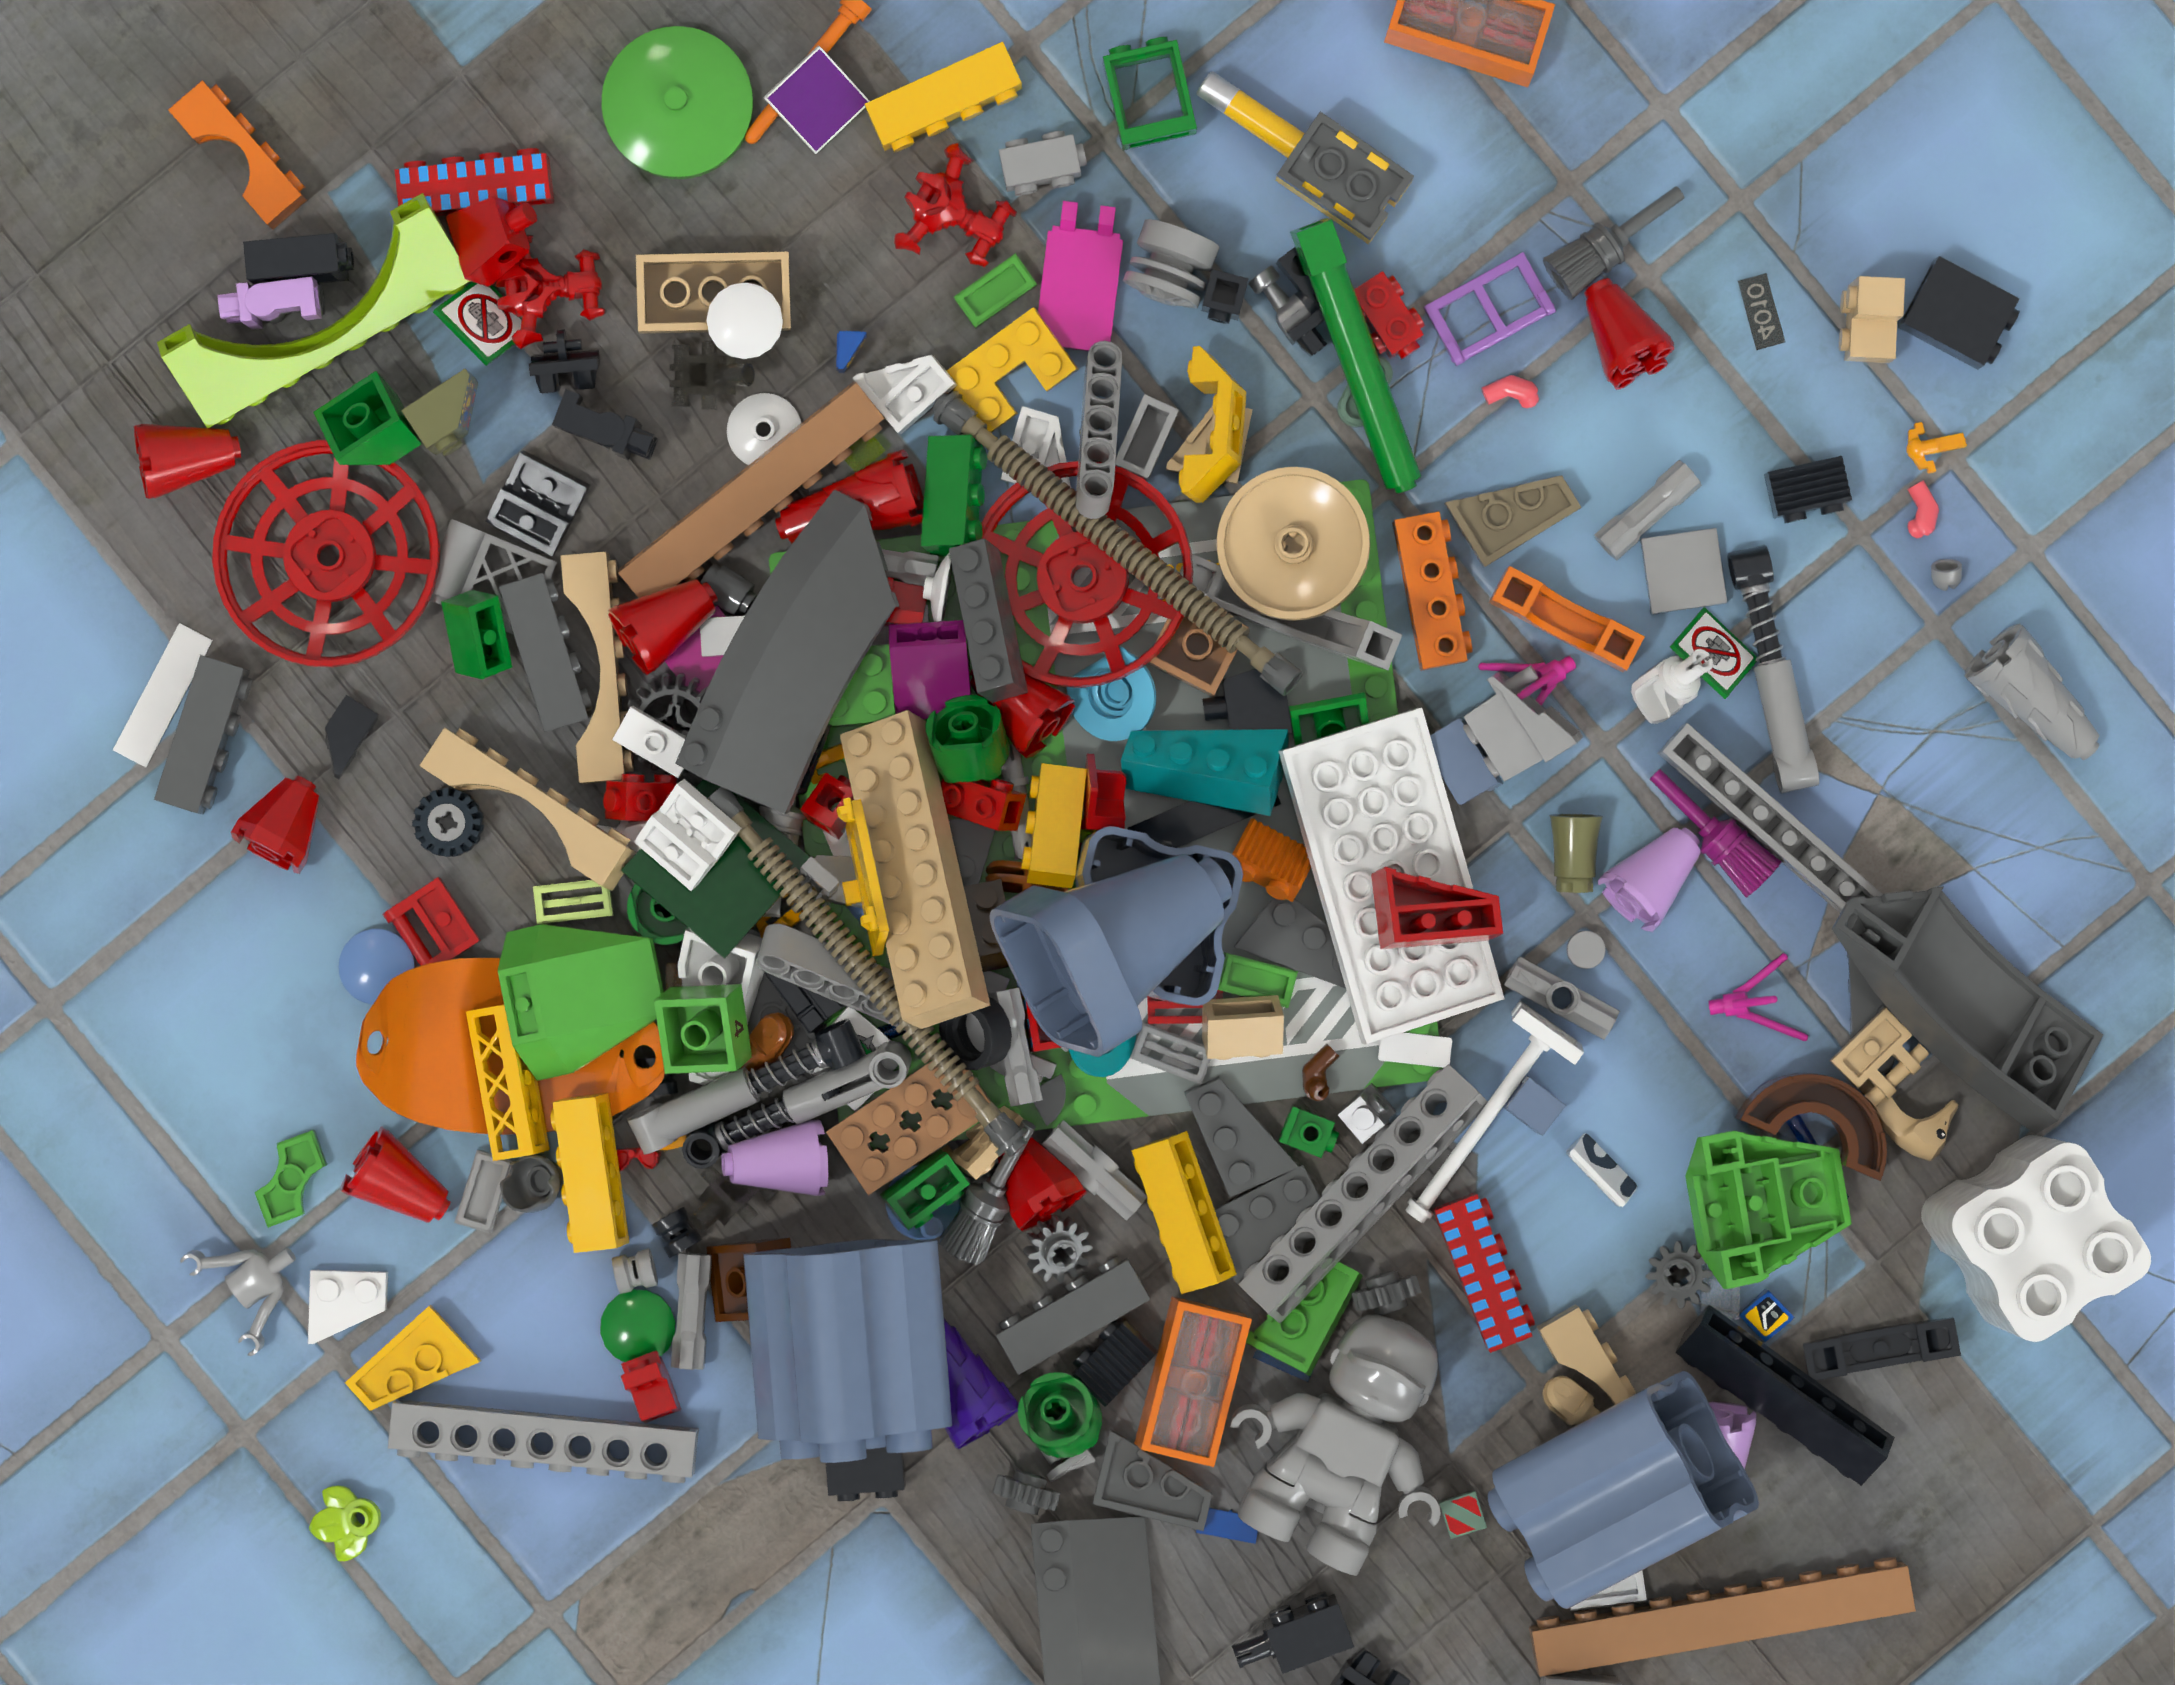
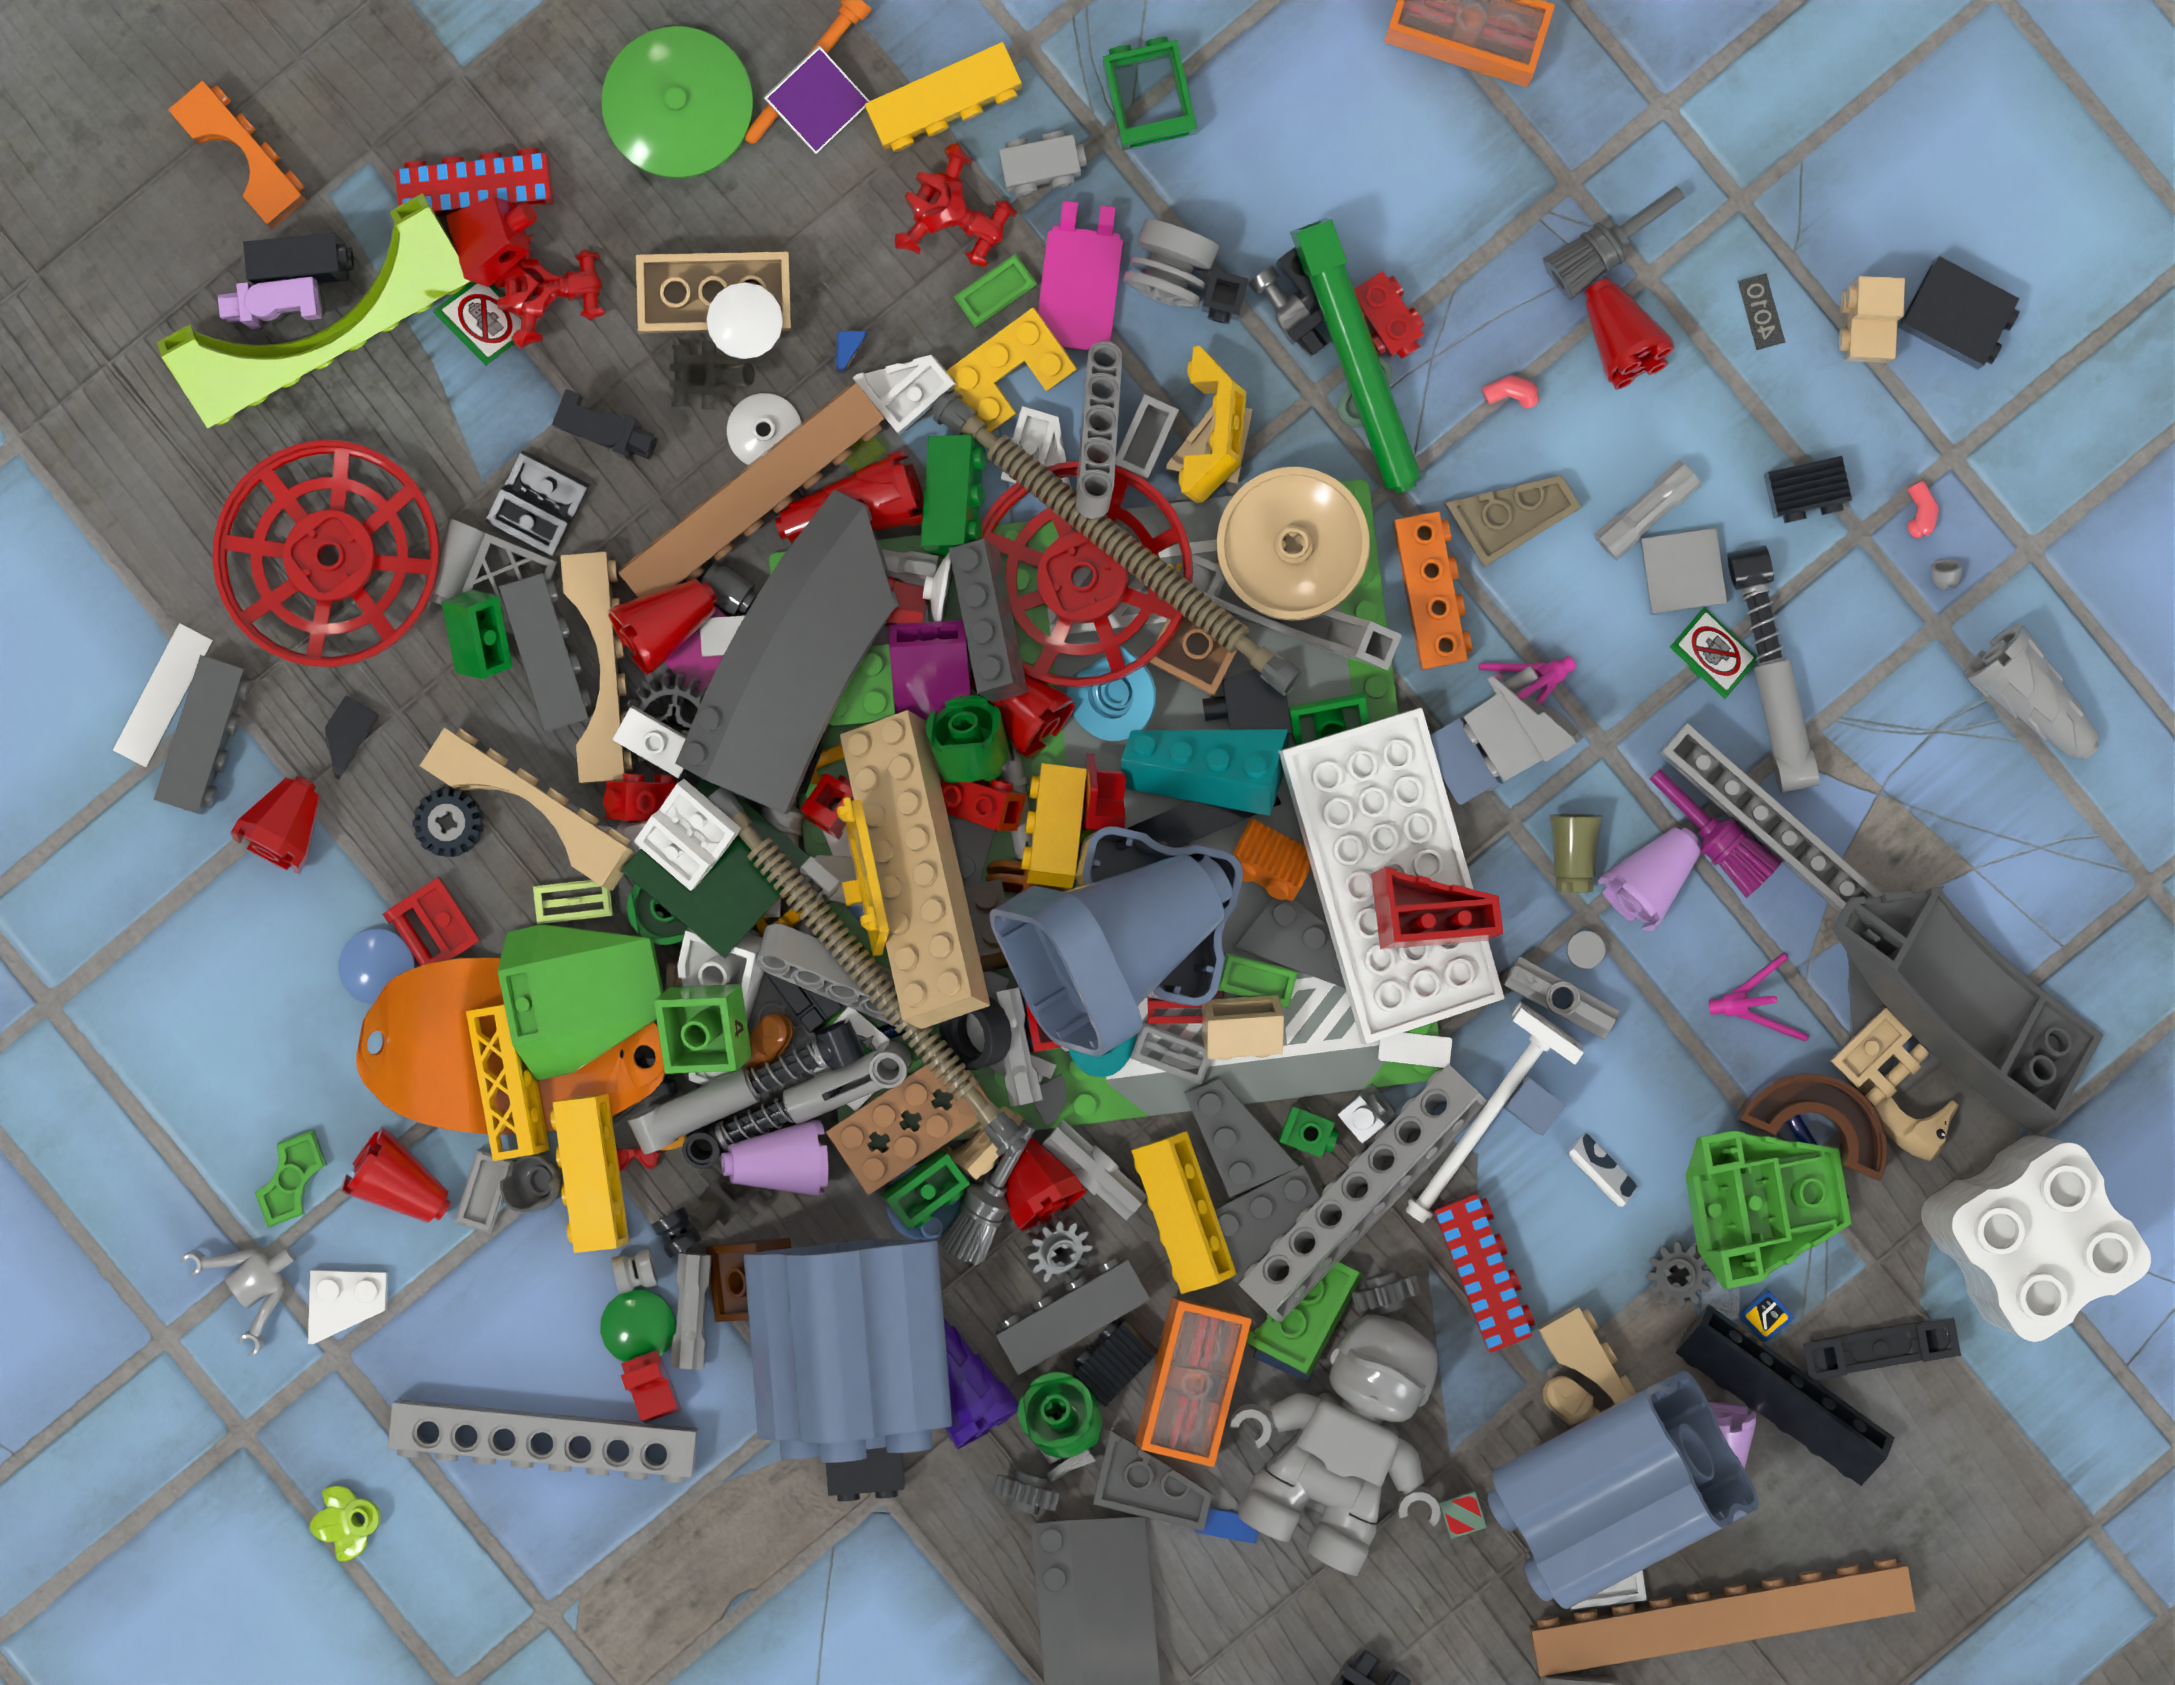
red cone [134,424,241,499] -> none
green slope [313,371,422,465] -> none
yellow wing [345,1305,482,1411] -> none
olive slope [401,368,478,456] -> none
black hips [529,329,600,394] -> none
dark grey piece [1197,71,1414,245] -> none
black brick [1232,1591,1354,1674] -> none
reddish brown arm [1302,1043,1339,1101] -> none
medium lavender window [1424,252,1556,366] -> none
orange arch [1489,566,1645,673] -> none
white piece [1631,649,1713,724] -> none
light orange piece [1906,422,1967,474] -> none

